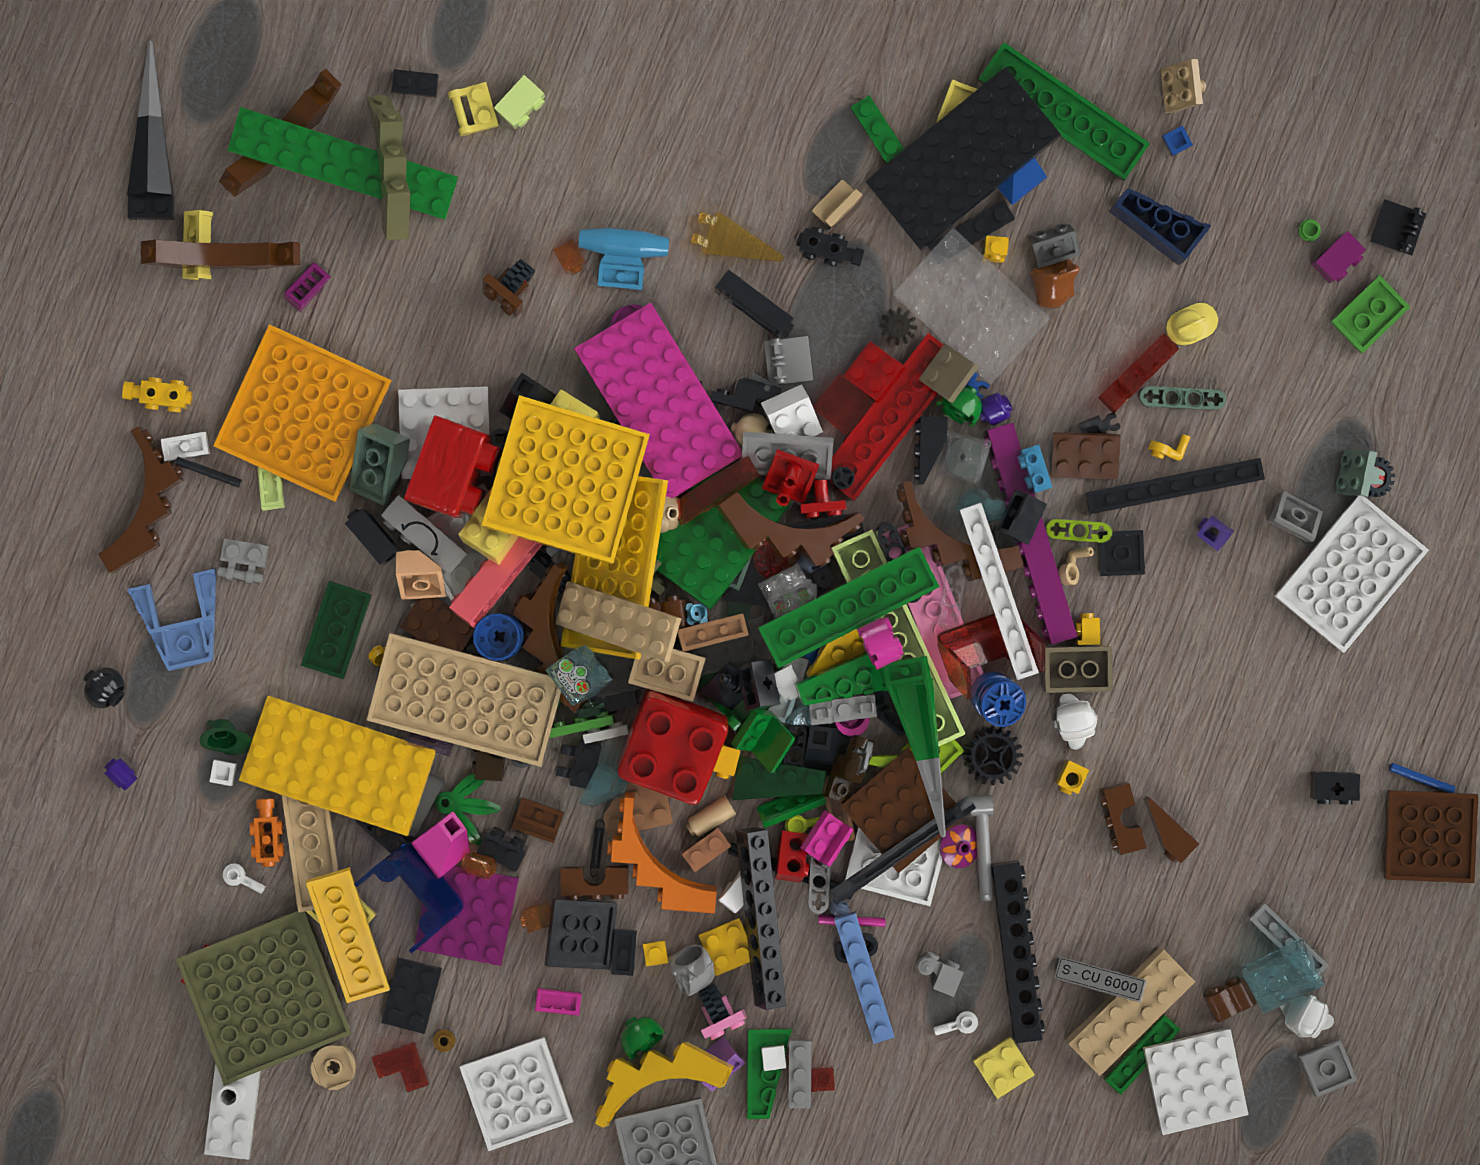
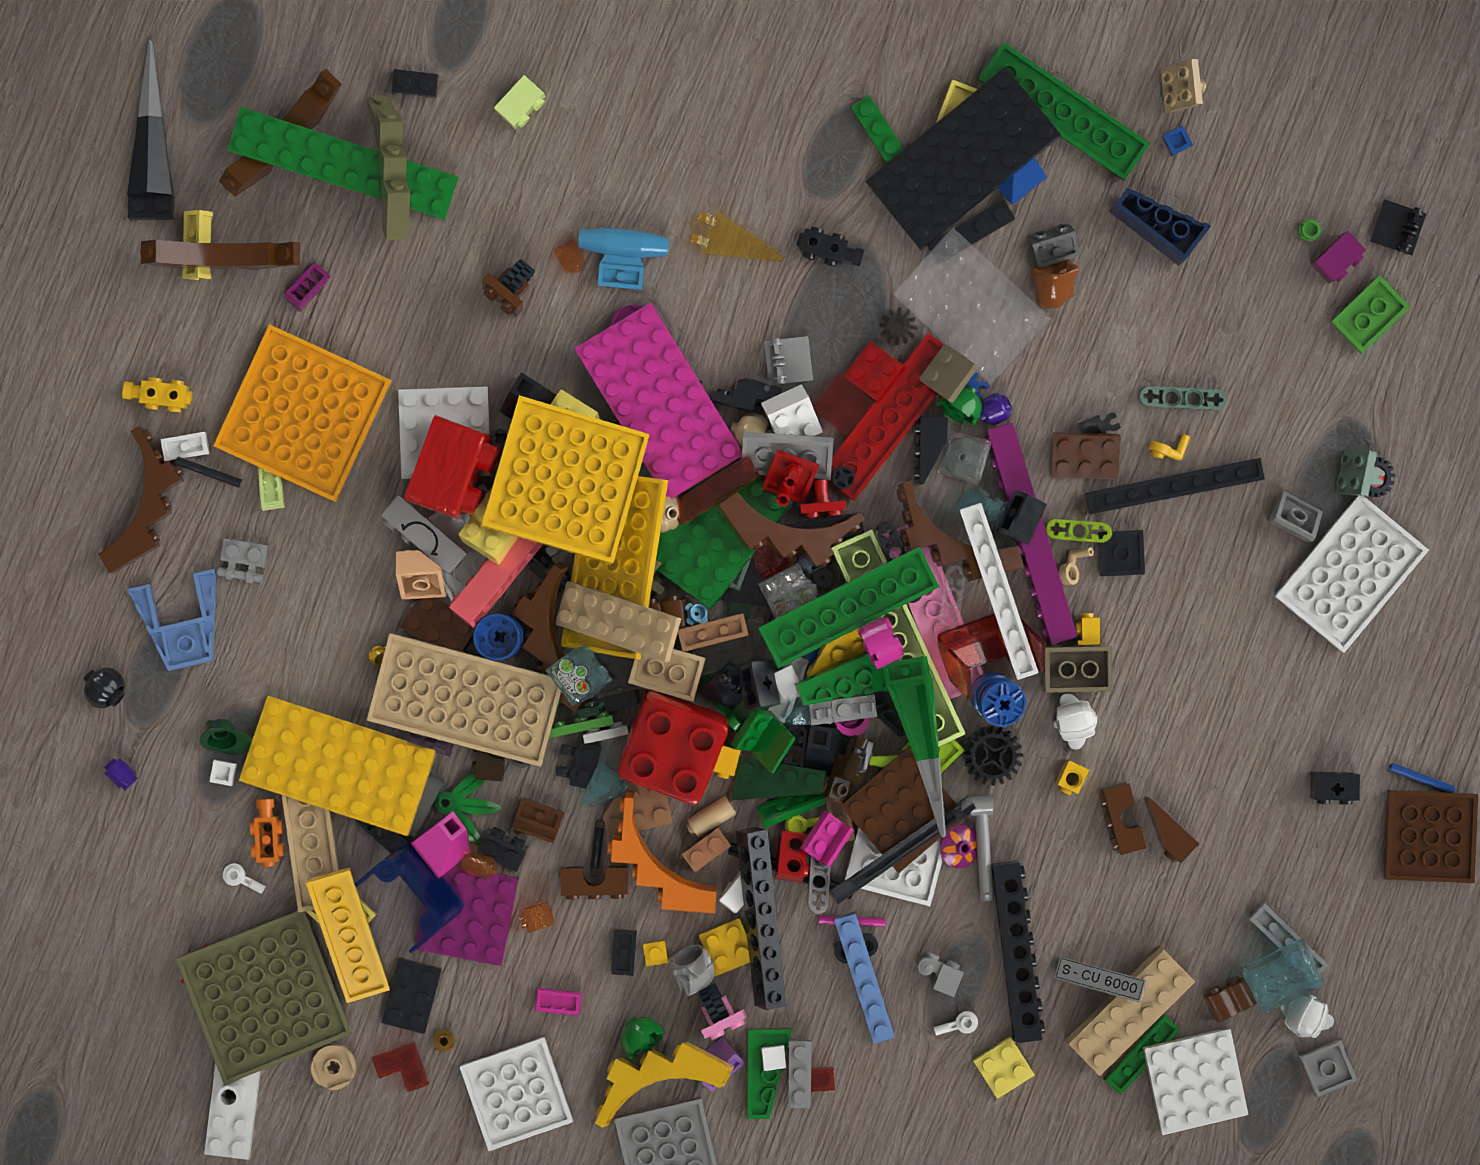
dark green plate [301,581,372,679] -> none
black window [345,509,402,565] -> none
sand green slope [349,423,410,506] -> none
light yellow plate [448,82,499,136] -> none
black plate [544,898,618,970] -> none
black door [715,269,794,338] -> none
tan panel [812,180,862,230] -> none
sand blue plate [829,900,850,917] -> none
yellow brick [982,236,1009,263] -> none
dark azure plate [1017,445,1053,494] -> none
clear red slope [1098,333,1179,412] -> none
light yellow piece [1166,303,1218,346] -> none
dark purple brick [1197,515,1234,551] -> none

